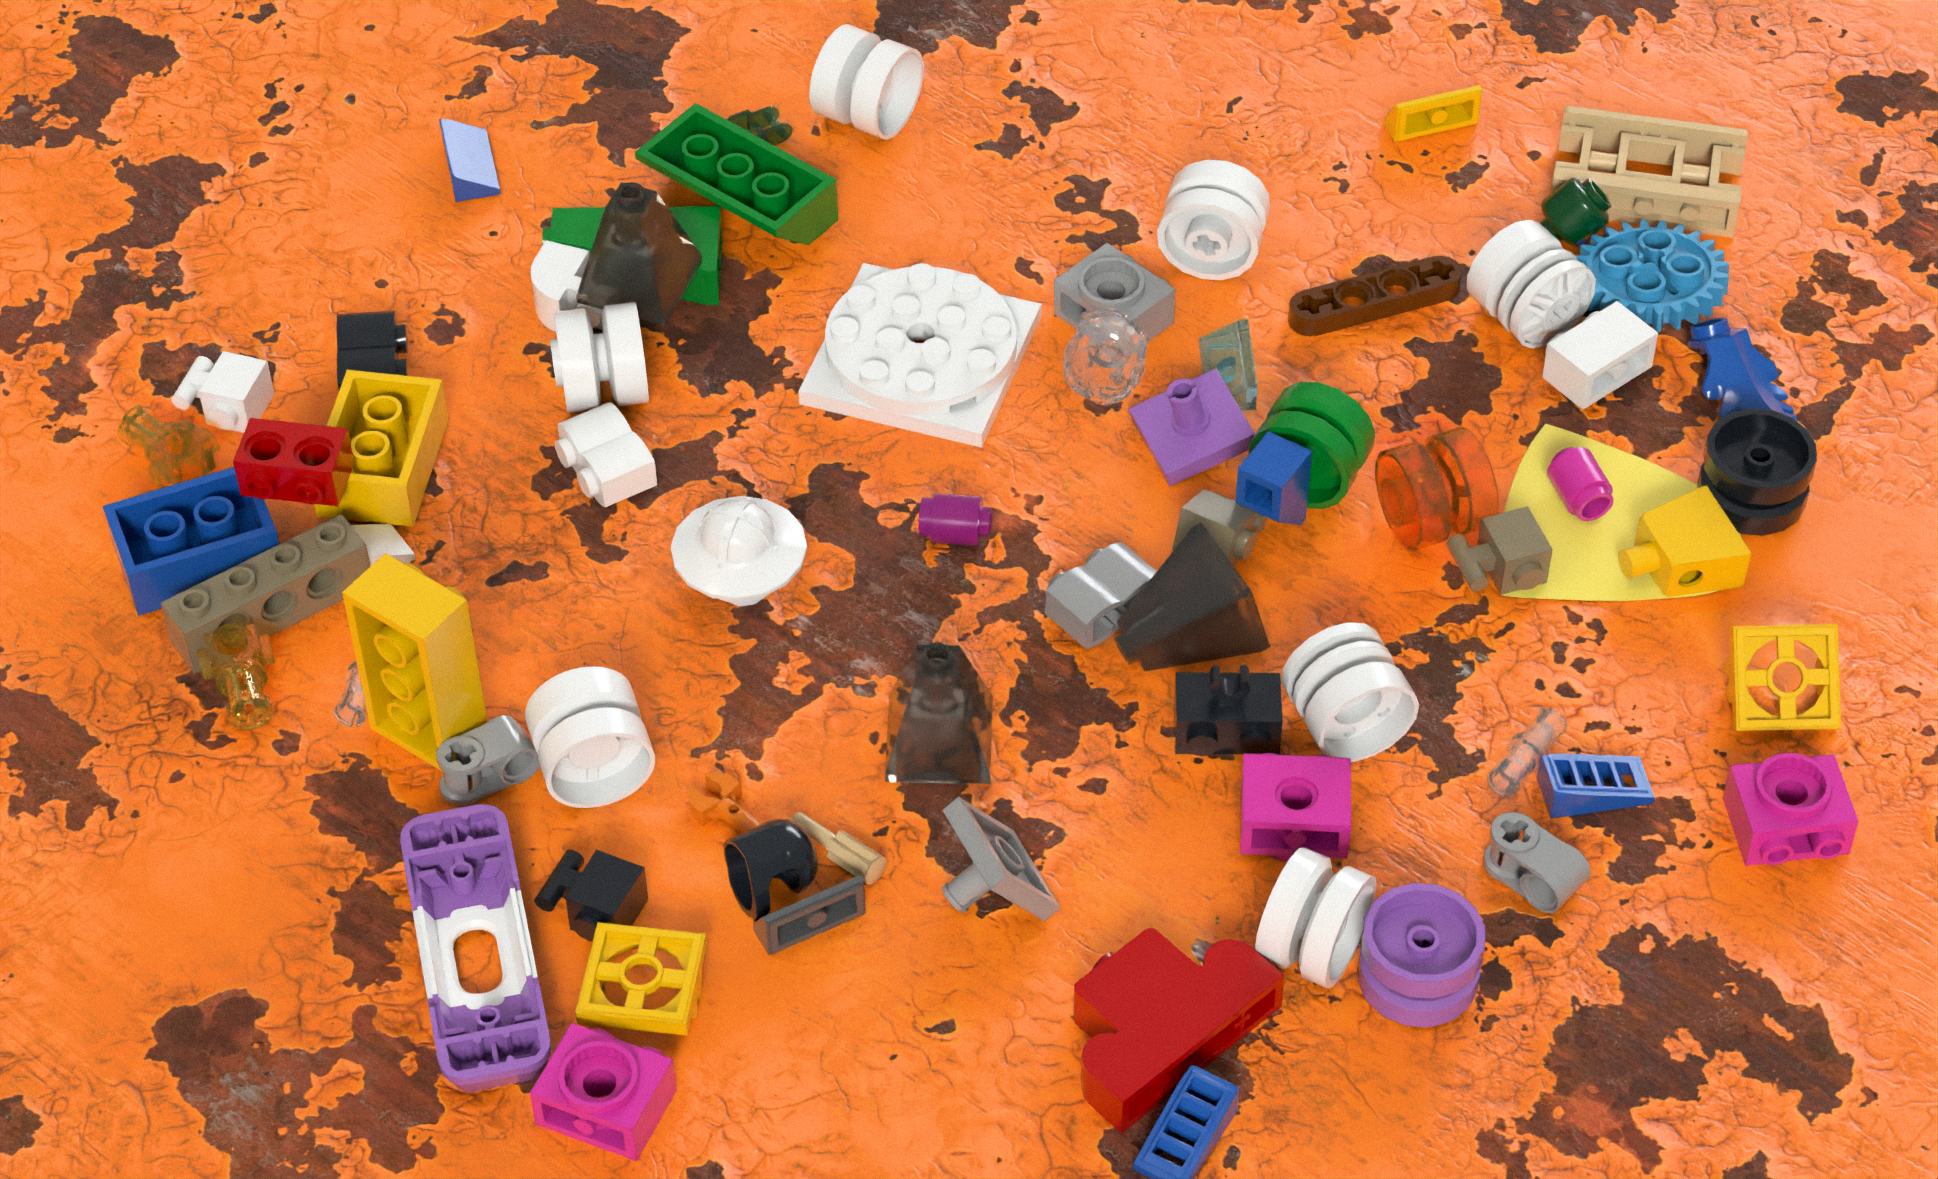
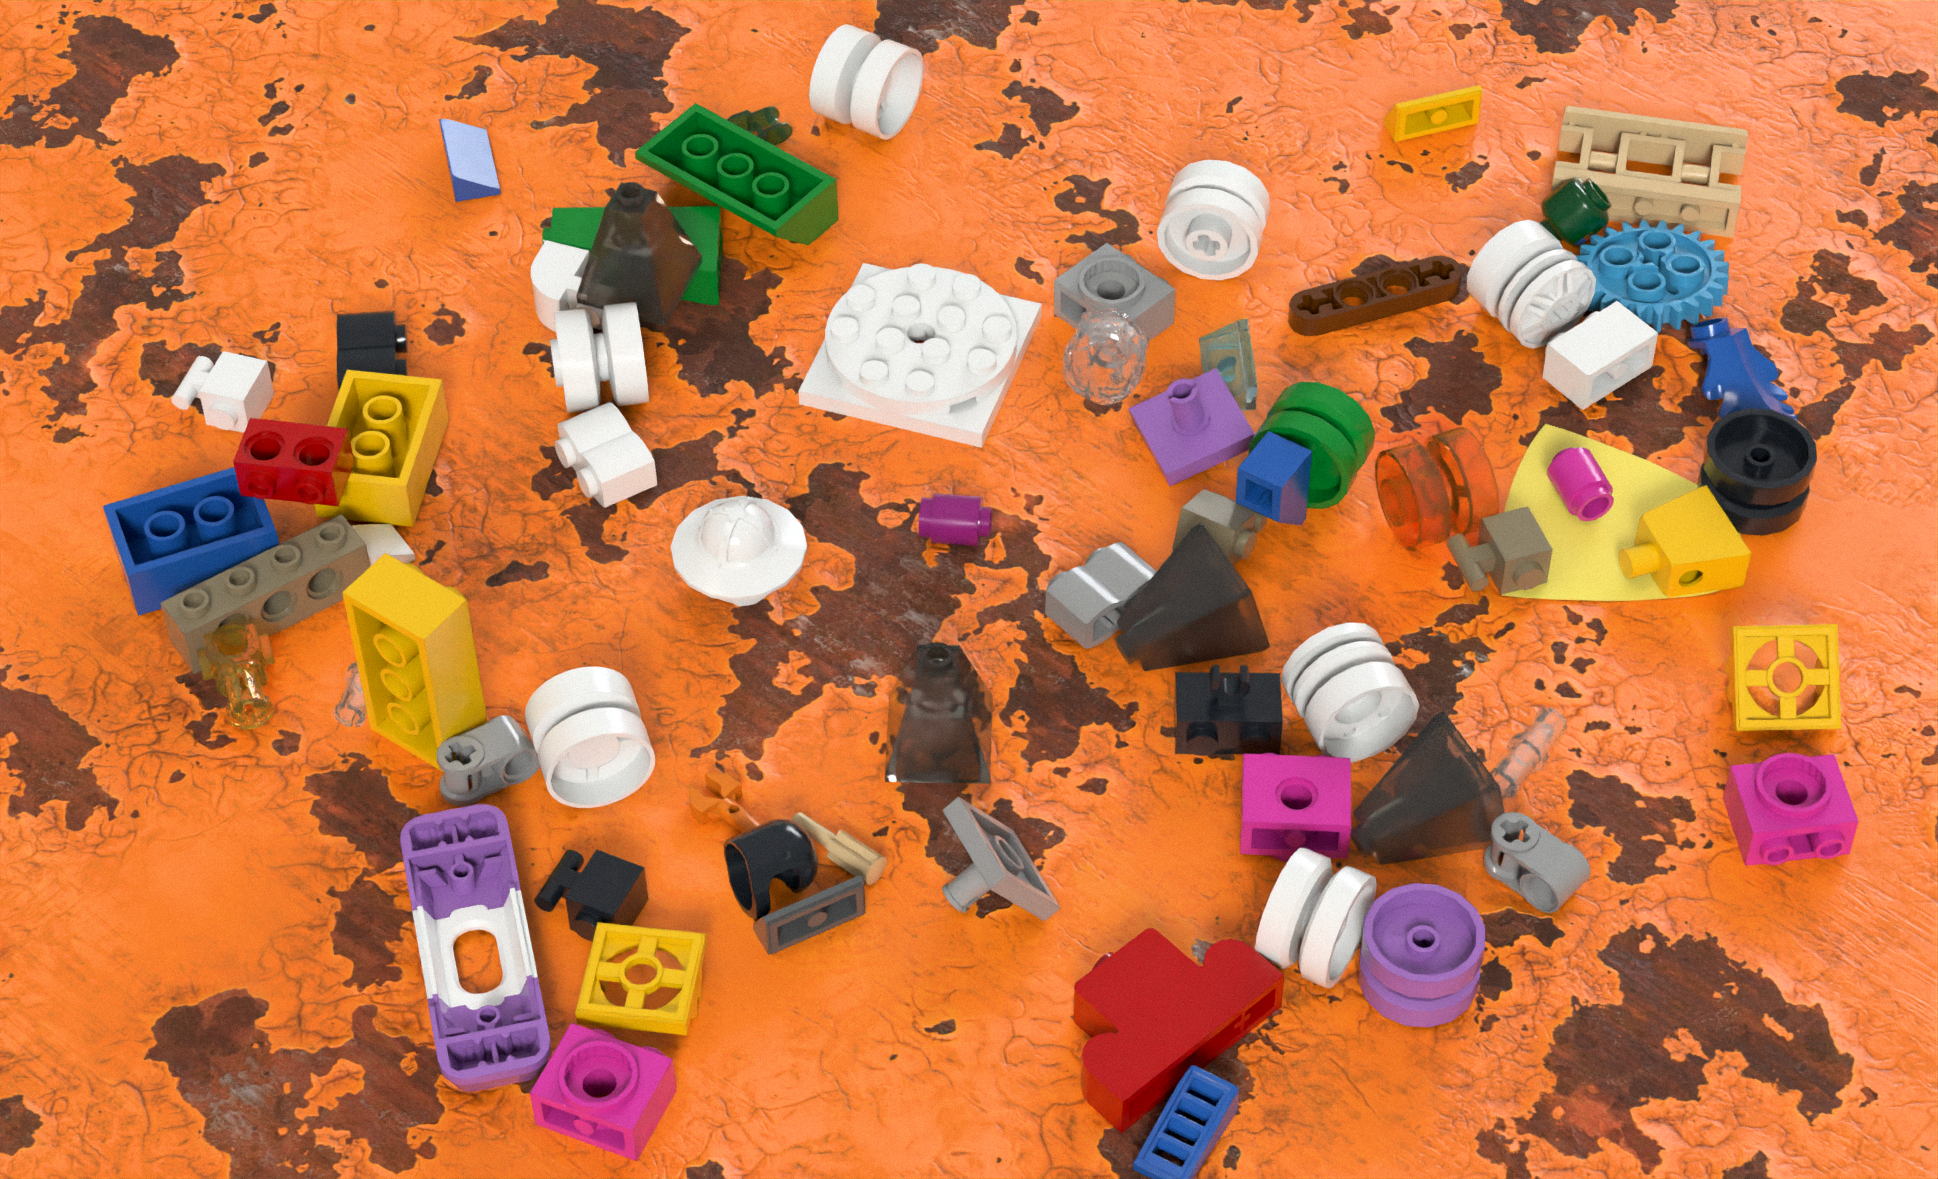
clear yellow connector [118,405,220,488] -> none
blue slope [1536,753,1655,819] -> none
none -> clear smoke slope [1350,711,1505,865]

